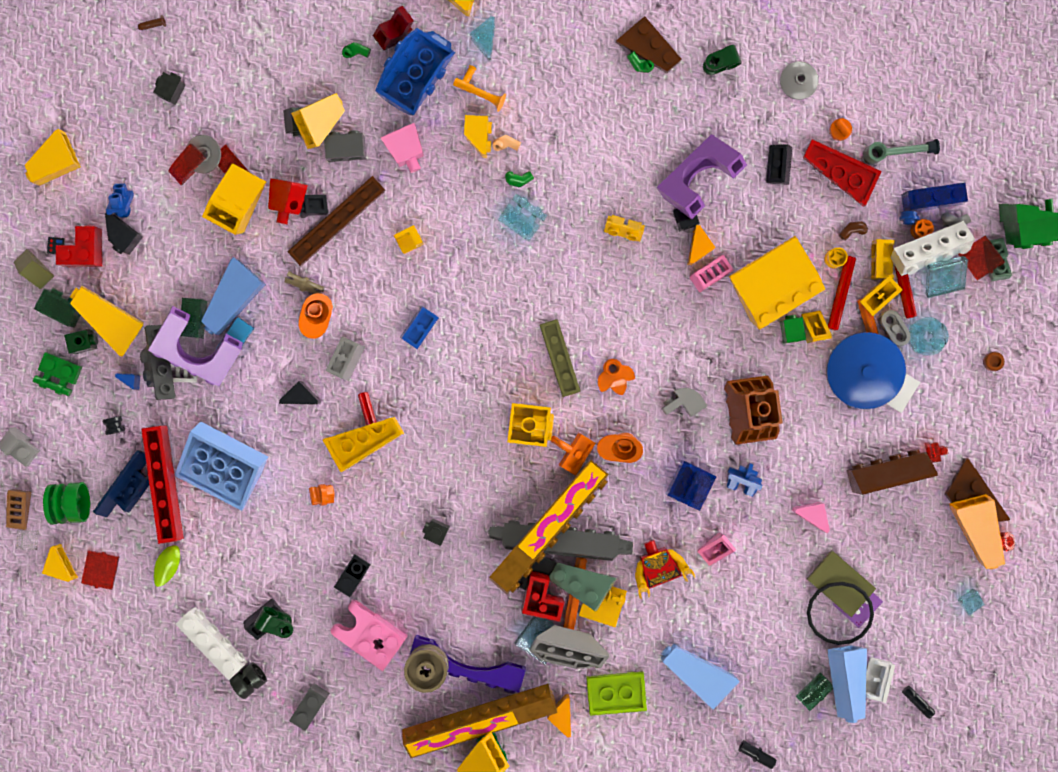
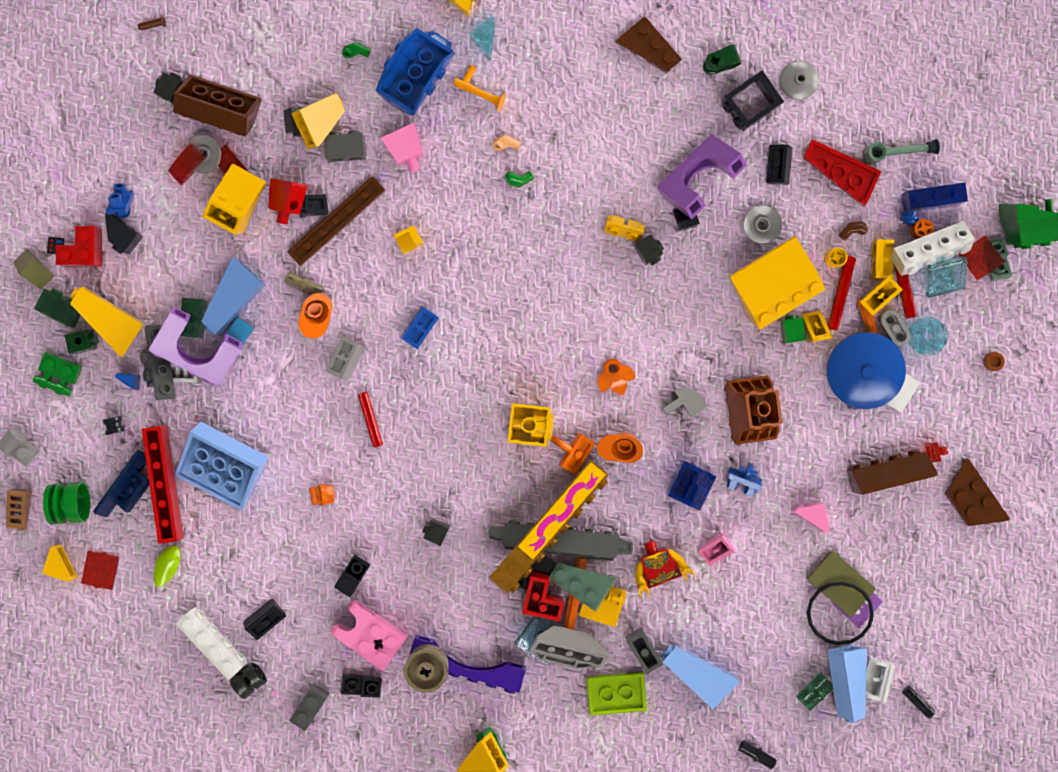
yellow slope [25,129,81,186] -> none
dark green piece [254,606,294,638] -> none
black slope [279,381,321,405] -> none
yellow wing [322,417,404,472] -> none
dark red brick [373,6,414,51] -> none
pearl gold brick [402,684,558,758] -> none
yellow slope [464,115,492,158] -> none
clear light blue plate [498,194,548,242] -> none
olive tile [539,319,581,397] -> none
light orange slope [547,694,571,737] -> none
green arm [627,51,654,73] -> none
light orange slope [687,225,716,265] -> none
bright pink slope [690,255,734,292] -> none
orange piece [829,118,852,141] -> none
light grey arm [941,212,971,227] -> none
light orange slope [949,494,1005,569] -> none
clear light blue slope [957,589,985,616] -> none
clear red tile [1000,532,1015,551] -> none
none -> reddish brown slope [173,74,262,137]
none -> black slope [340,673,382,698]
none -> dark grey brick [625,628,663,674]
none -> pearl dark grey brick [633,234,664,266]
none -> black window [722,70,784,132]
none -> light grey dish [743,205,782,244]

